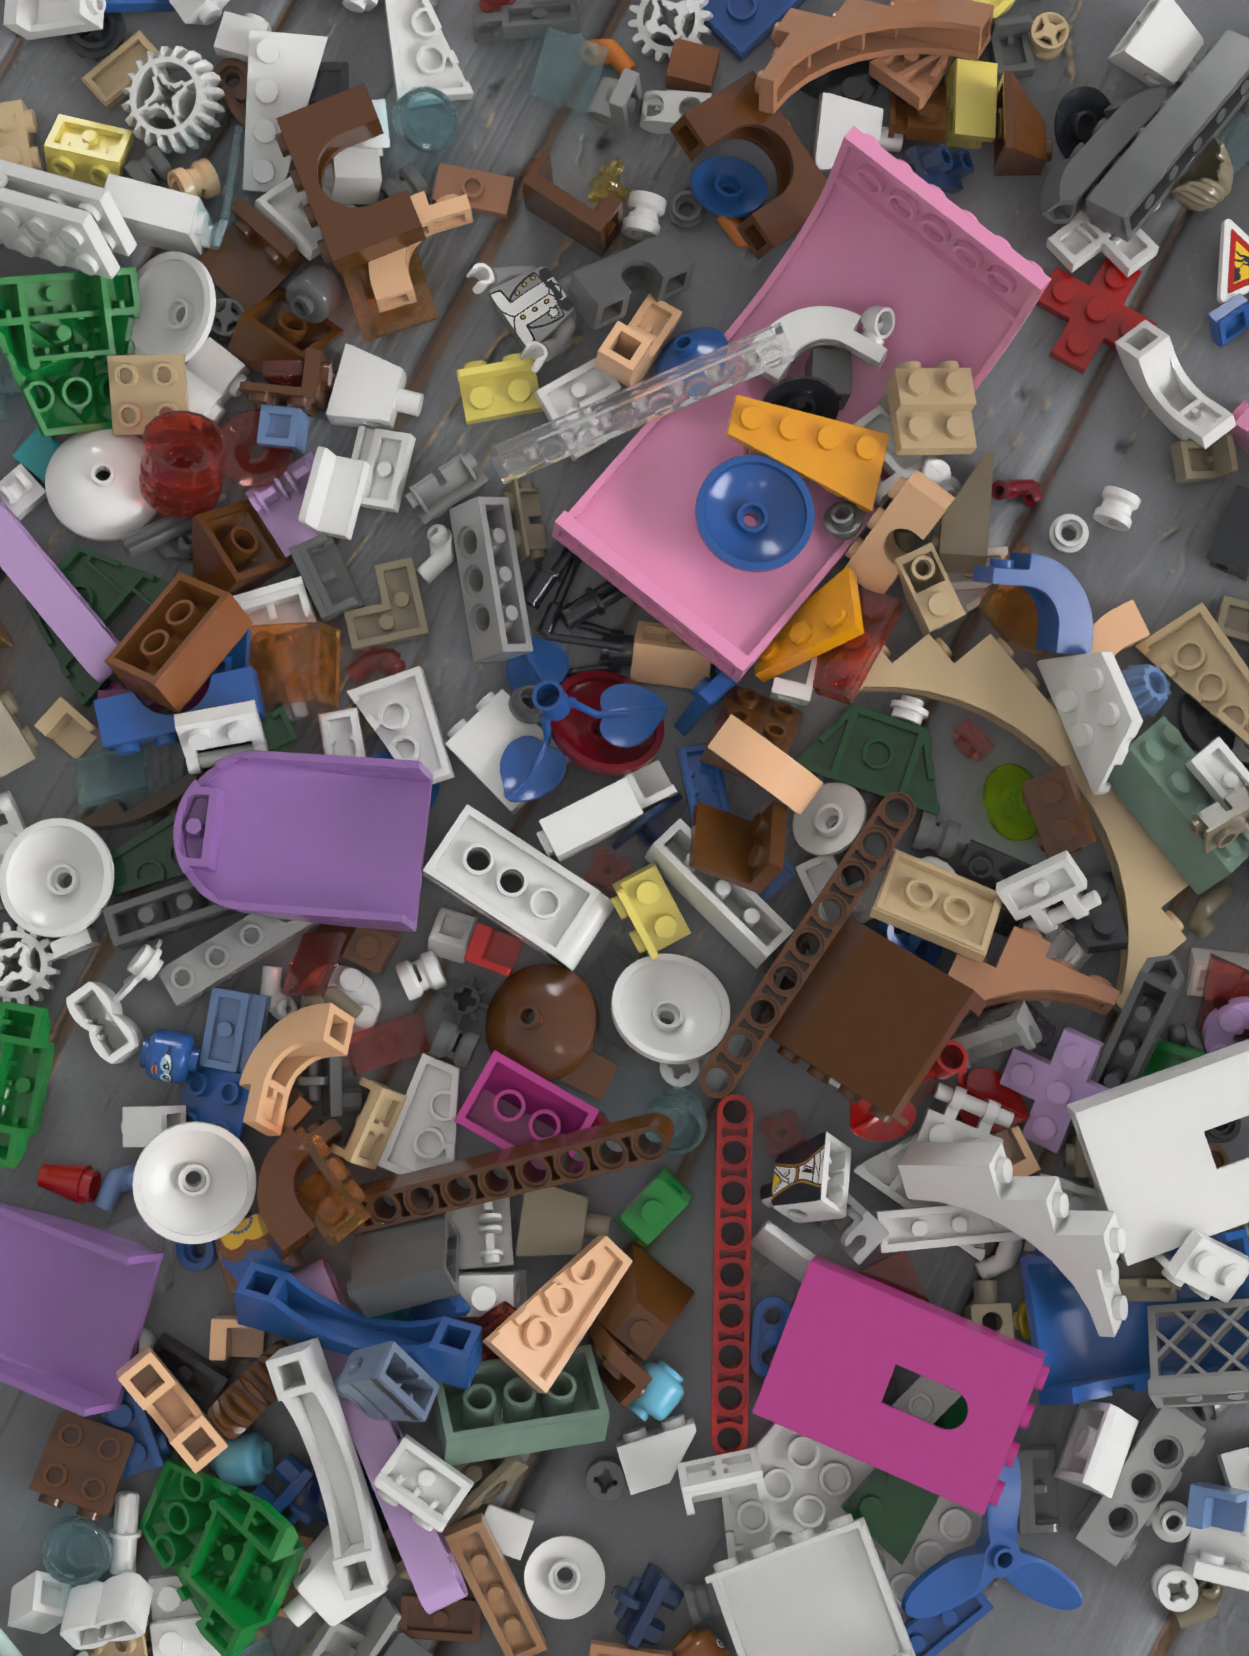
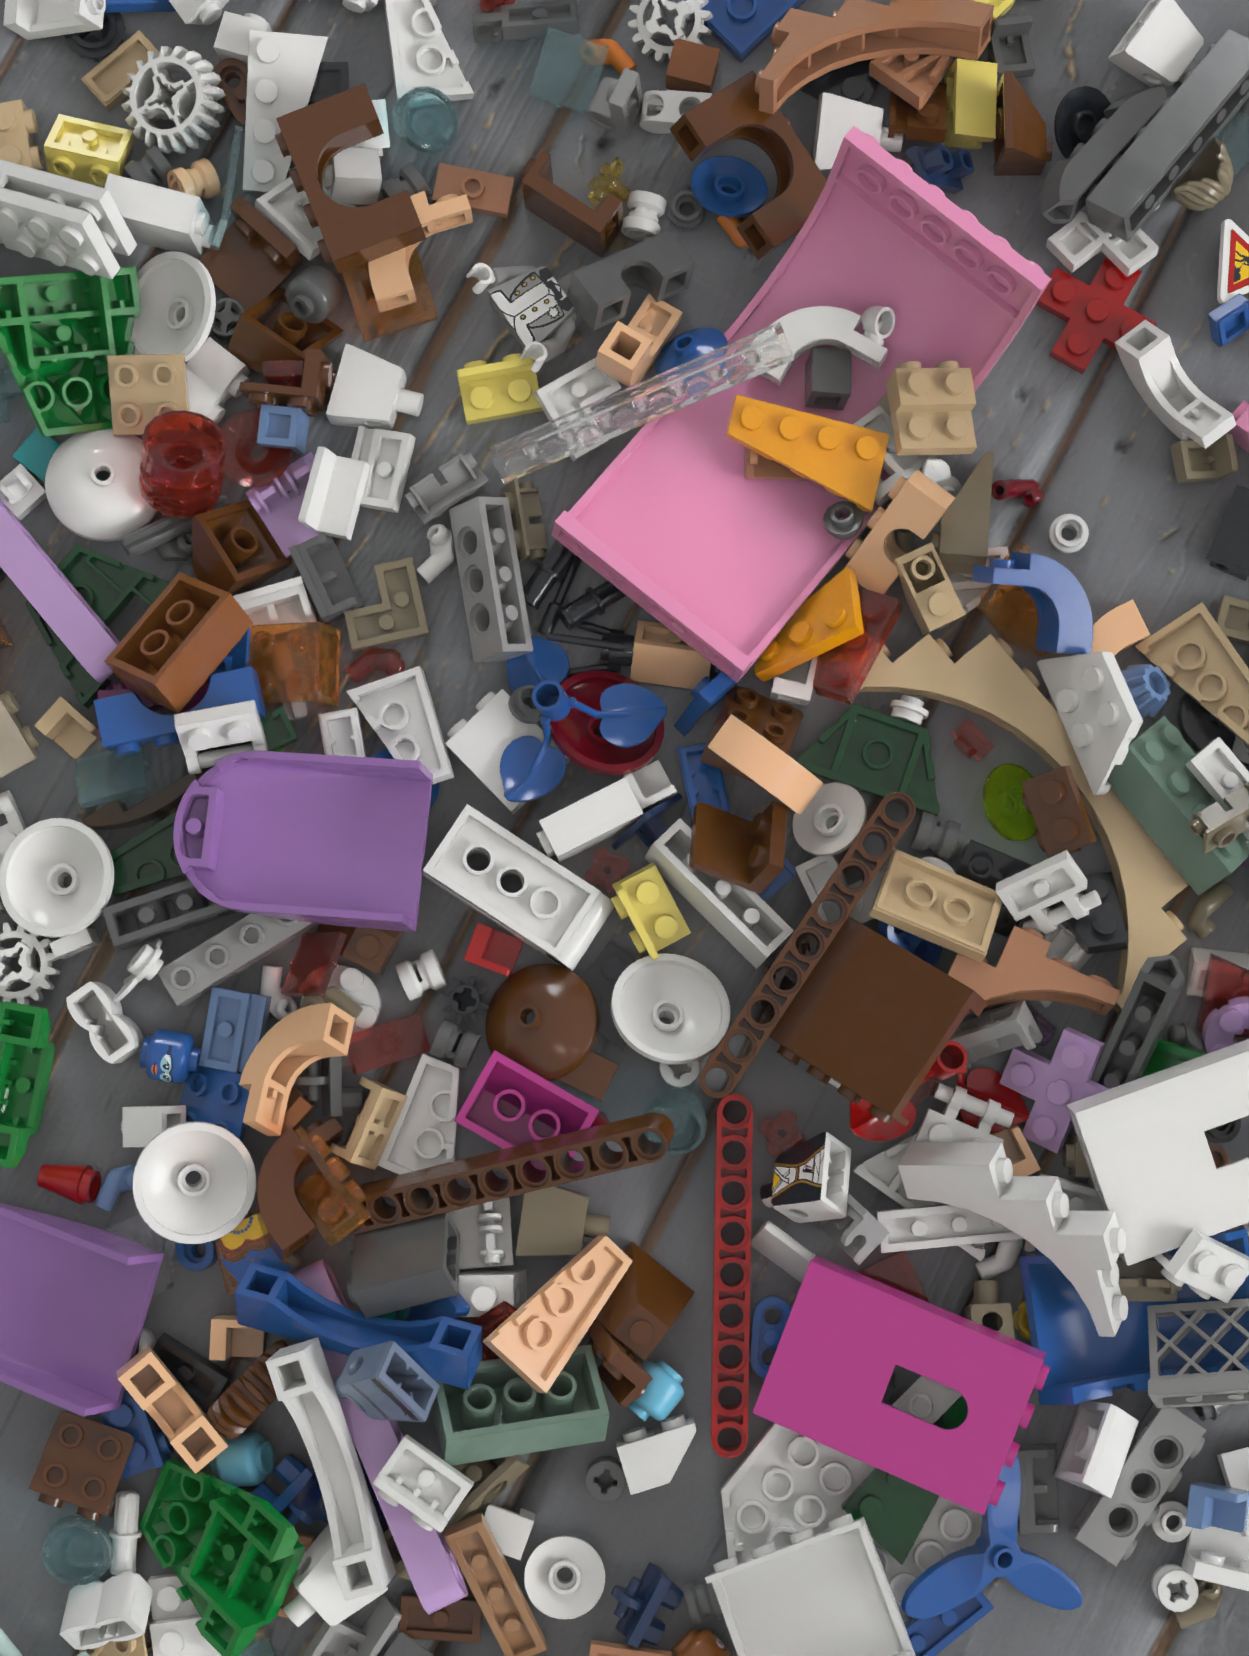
white panel [8,1570,72,1634] -> none
white slope [427,906,478,964] -> none
green torso [612,1166,694,1248] -> none
white hinge [677,1447,768,1516] -> none
blue dish [695,454,815,572] -> none
black dish [762,375,839,420] -> none
tan wheel [1029,12,1069,61] -> none
white wheel [1092,486,1141,531] -> none

